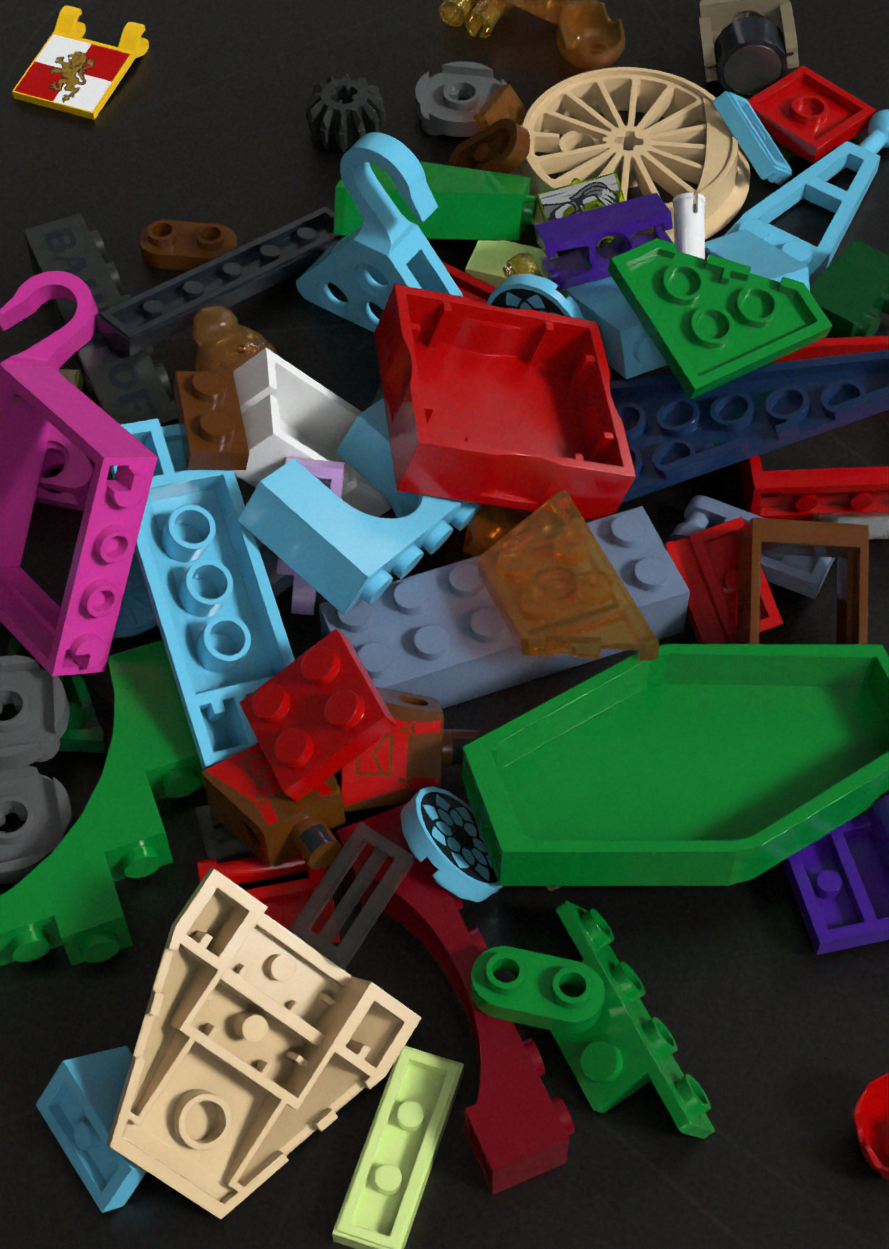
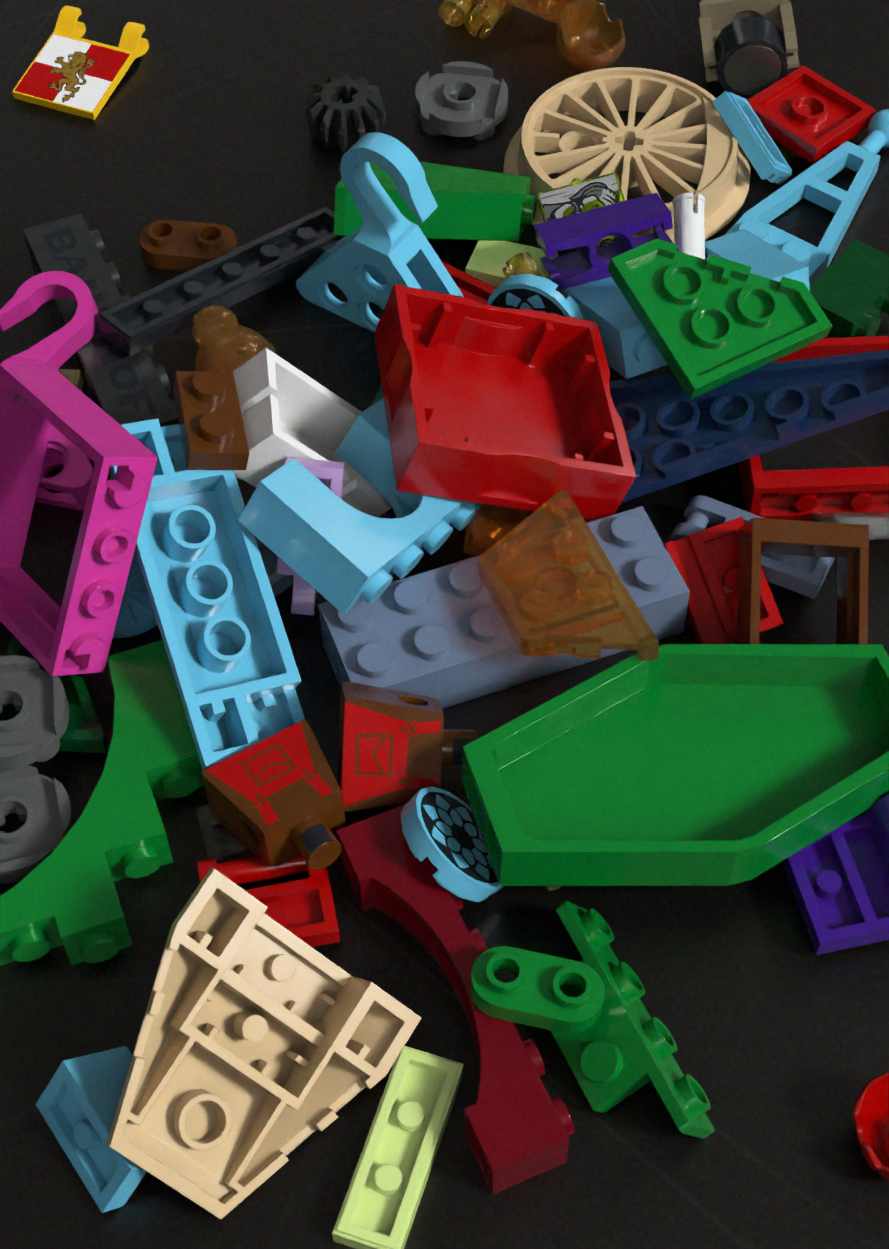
red plate [239,628,397,802] -> none
clear smoke tile [289,822,416,969] -> none
reddish brown plate [448,118,530,174] -> none
clear orange tile [473,84,528,130] -> none

